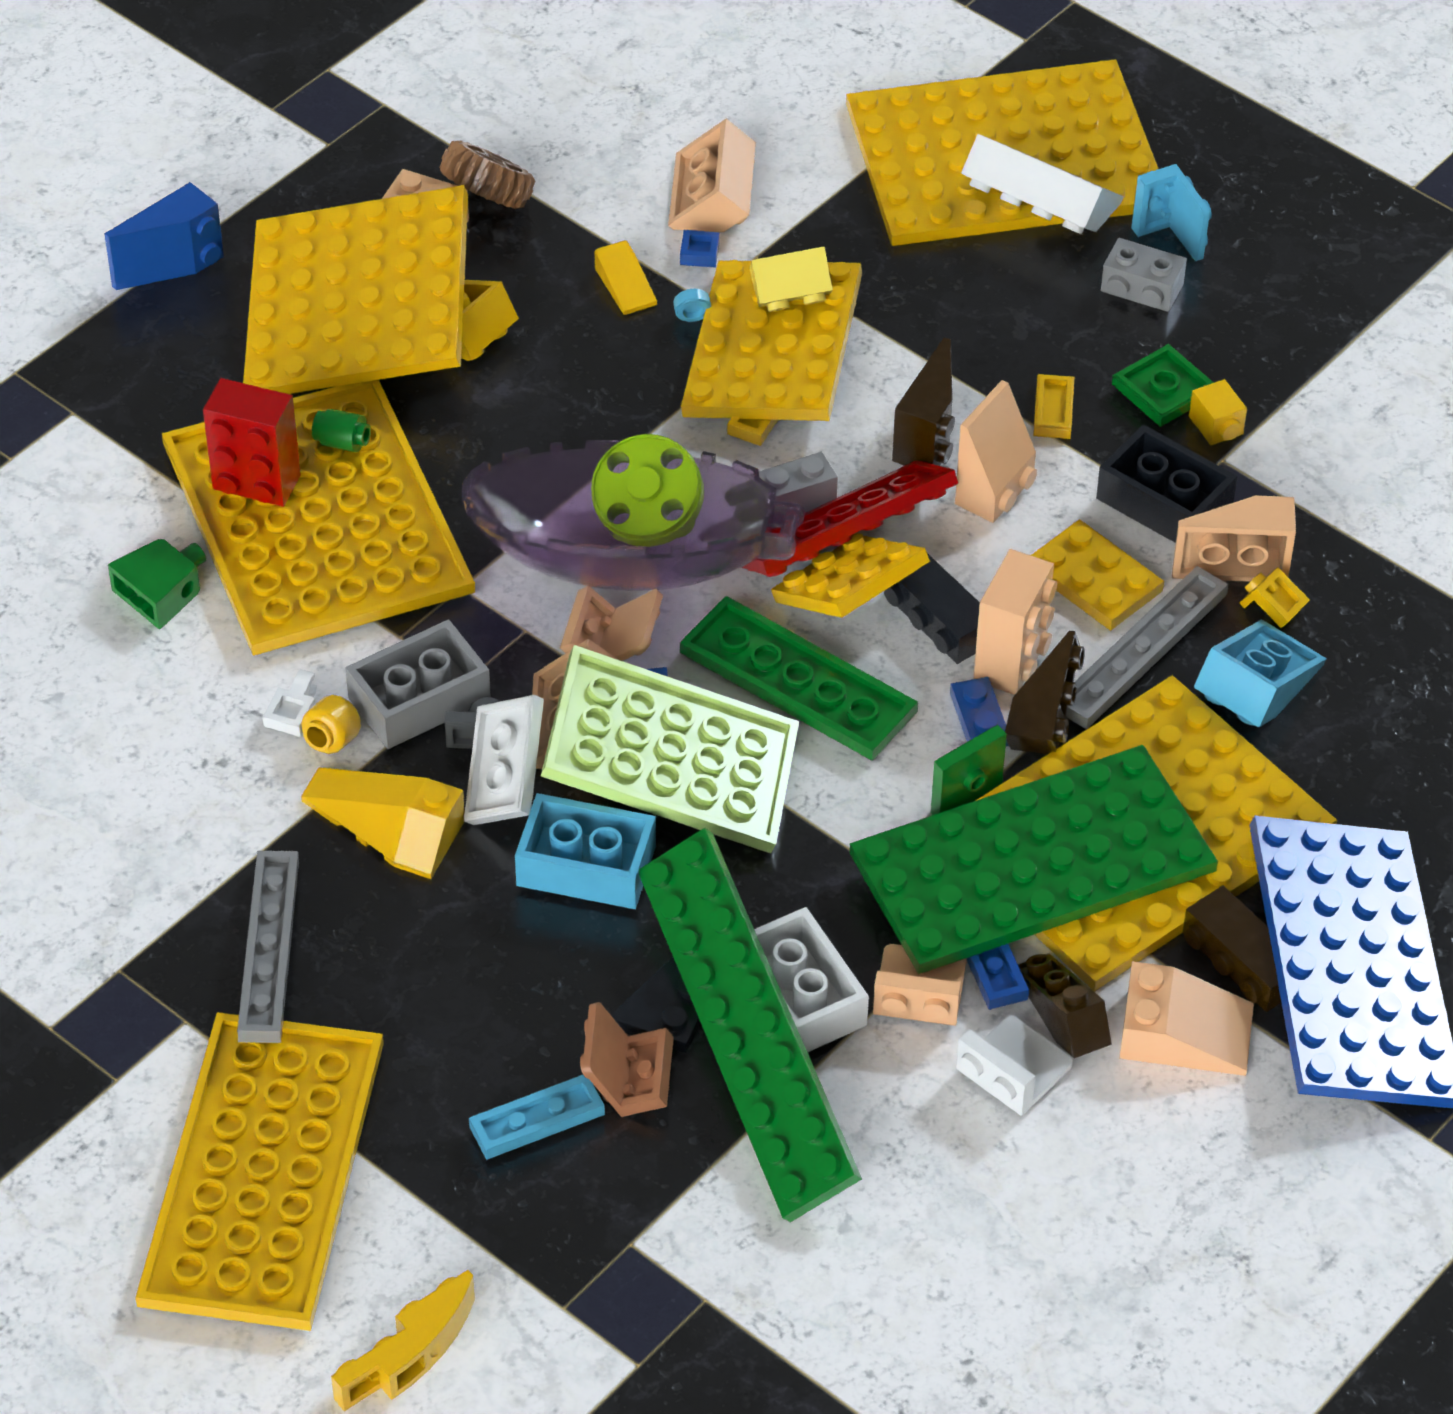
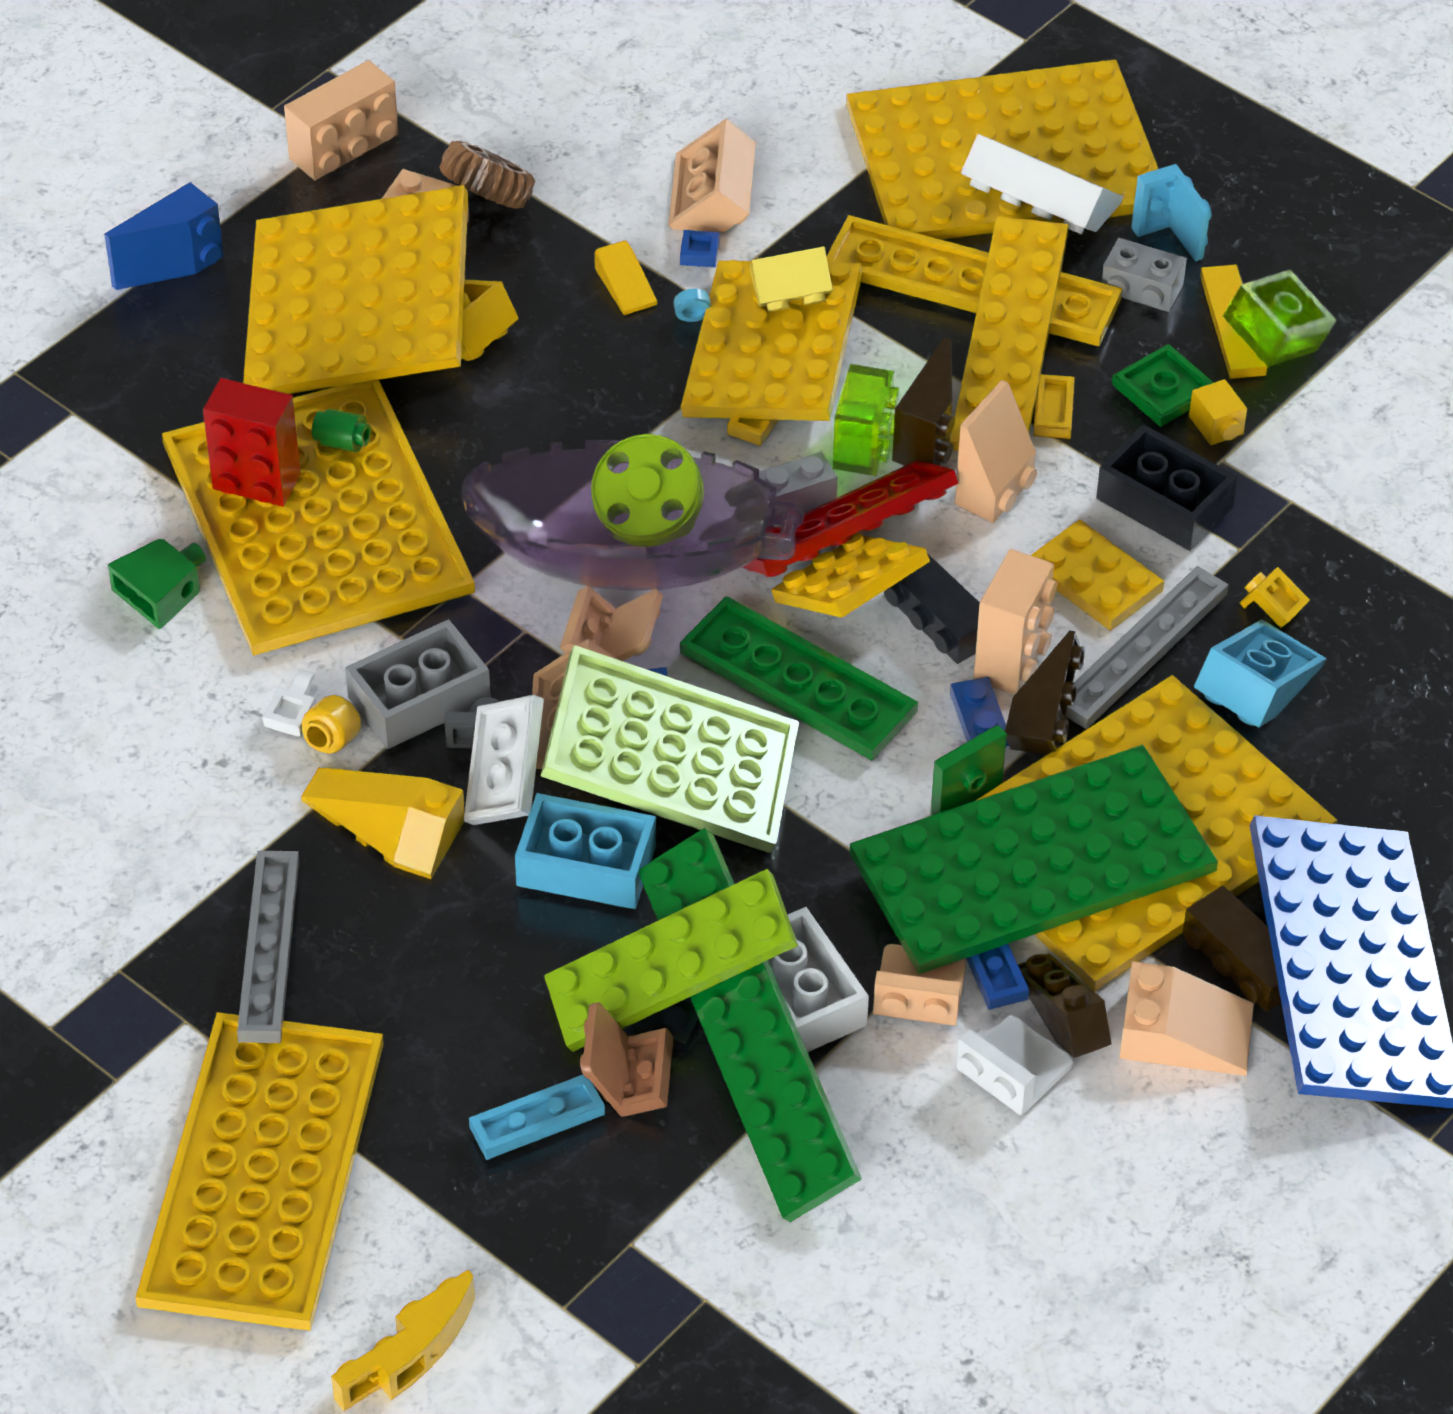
light nougat slope [1172,495,1296,582] -> none
none -> light nougat brick [284,60,399,181]
none -> lime plate [544,869,798,1052]
none -> yellow plate [826,215,1123,347]
none -> clear neon green brick [832,364,900,476]
none -> yellow plate [950,216,1069,451]
none -> yellow tile [1200,264,1267,379]
none -> clear neon green brick [1223,270,1336,367]

